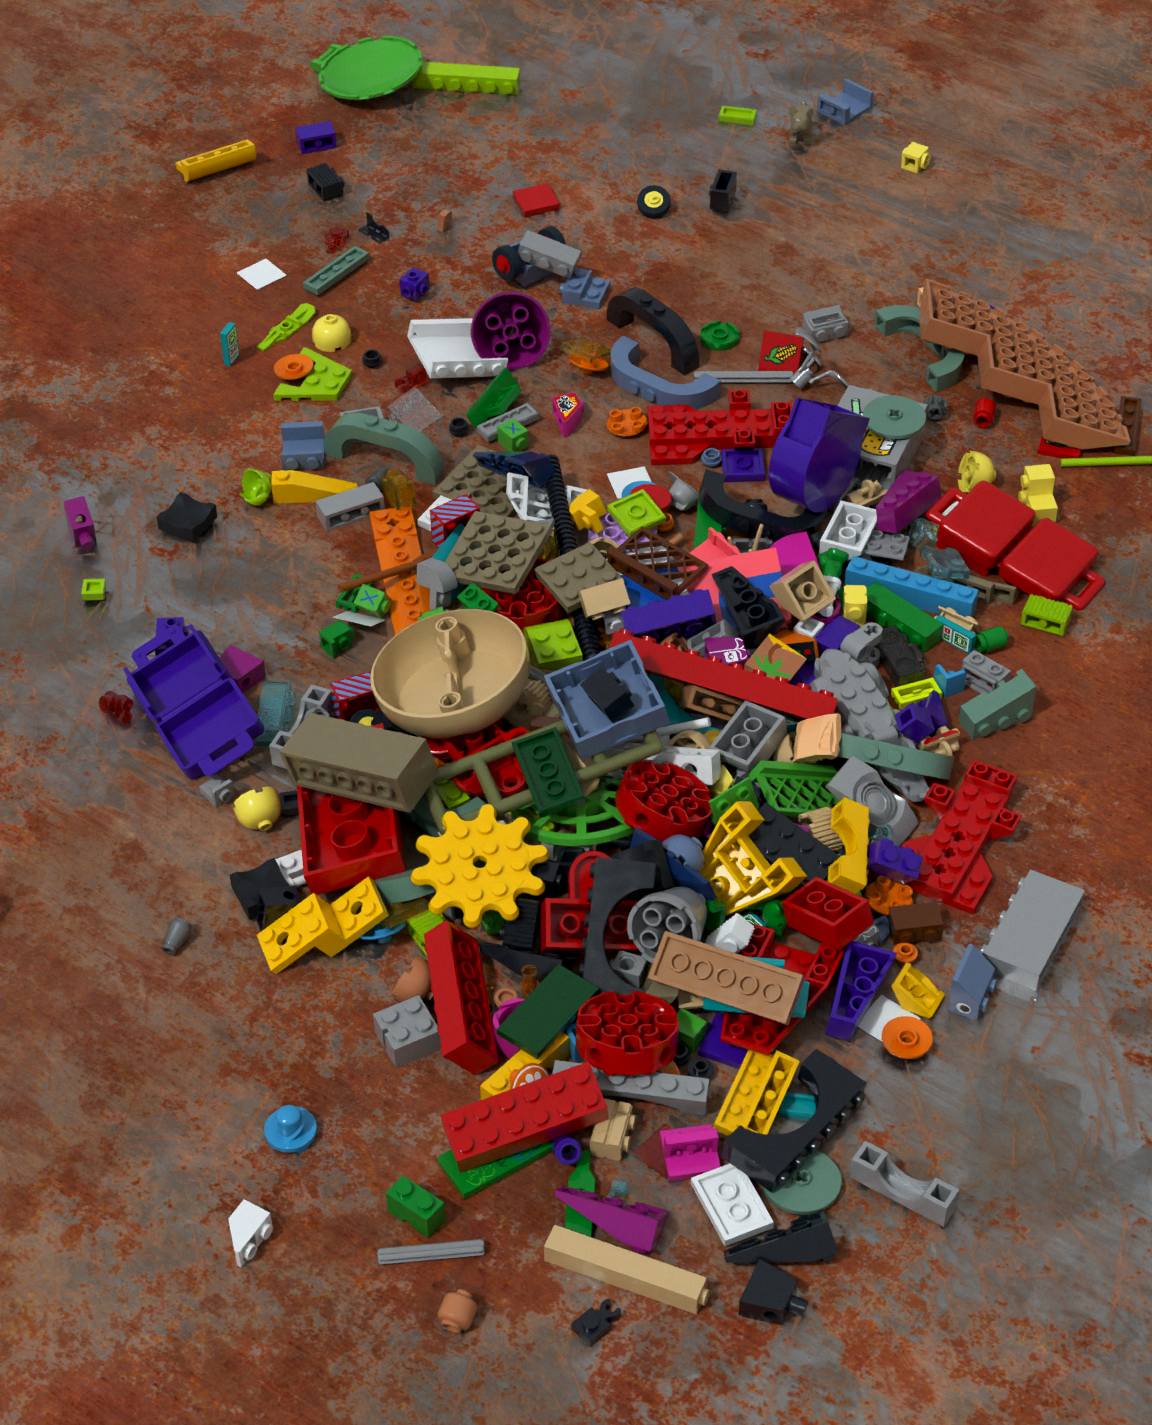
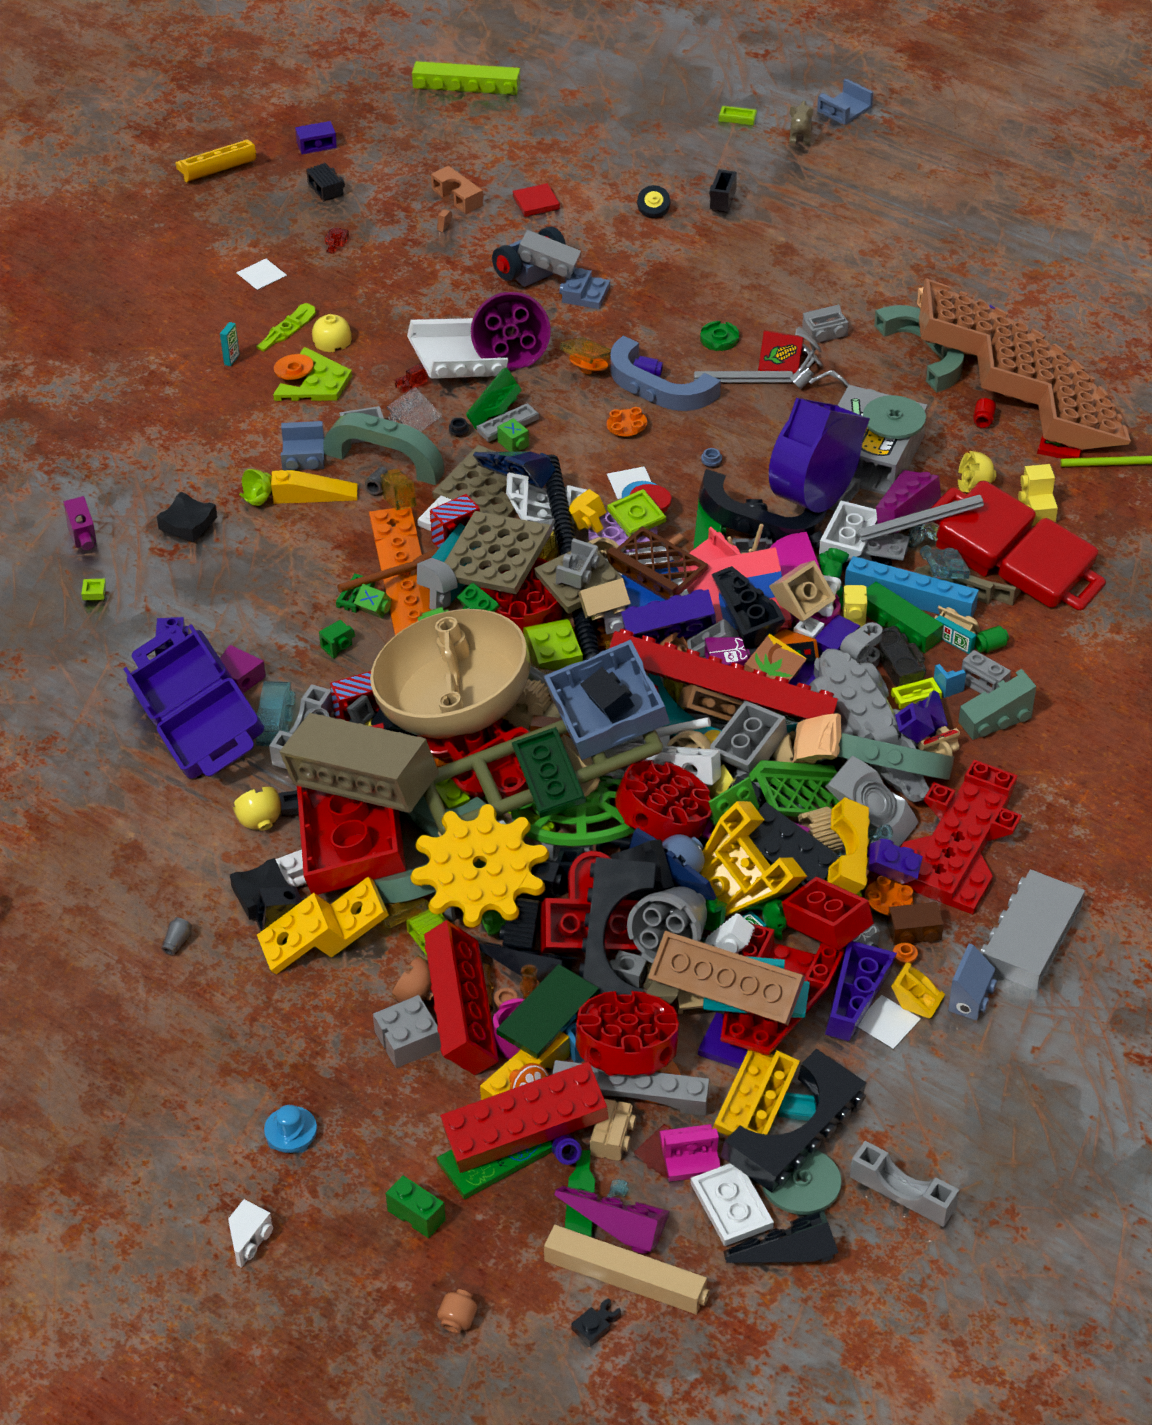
clear red plate [99,691,134,724] -> none
light grey bracket [199,775,235,808] -> none
sand green plate [303,246,369,296] -> none
bright green dish [310,36,423,100] -> none
light grey brick [315,482,385,532] -> none
white sticker [333,611,385,626] -> none
black piece [358,212,389,243] -> none
dark azure dish [359,917,406,943] -> none
black plate [362,349,382,368] -> none
light grey axle [377,1239,485,1264] -> none
dark purple brick [399,268,430,301] -> none
slope [552,392,584,438] -> none
black arch [607,287,699,376] -> none
red piece [647,390,792,466] -> none
orange plate [657,512,674,532] -> none
light grey piece [668,471,699,511] -> none
black plate [673,1041,691,1066] -> none
bright green brick [677,1008,707,1054] -> none
black plate [688,1058,714,1079] -> none
dark purple tile [721,448,766,482] -> none
black torso [739,1259,808,1325] -> none
tan hips [847,479,888,507] -> none
sand blue tile [873,915,890,946] -> none
orange dish [881,1016,933,1059] -> none
light yellow brick [901,142,931,173] -> none
dark grey gear [923,395,948,420] -> none
lime brick [1021,594,1073,636] -> none
reddish brown tile [1113,396,1142,456] -> none
none -> dark grey tile [346,695,376,724]
none -> nougat arch [431,166,484,214]
none -> light grey window [556,538,600,589]
none -> dark purple brick [633,356,663,377]
none -> light grey axle [858,495,984,541]

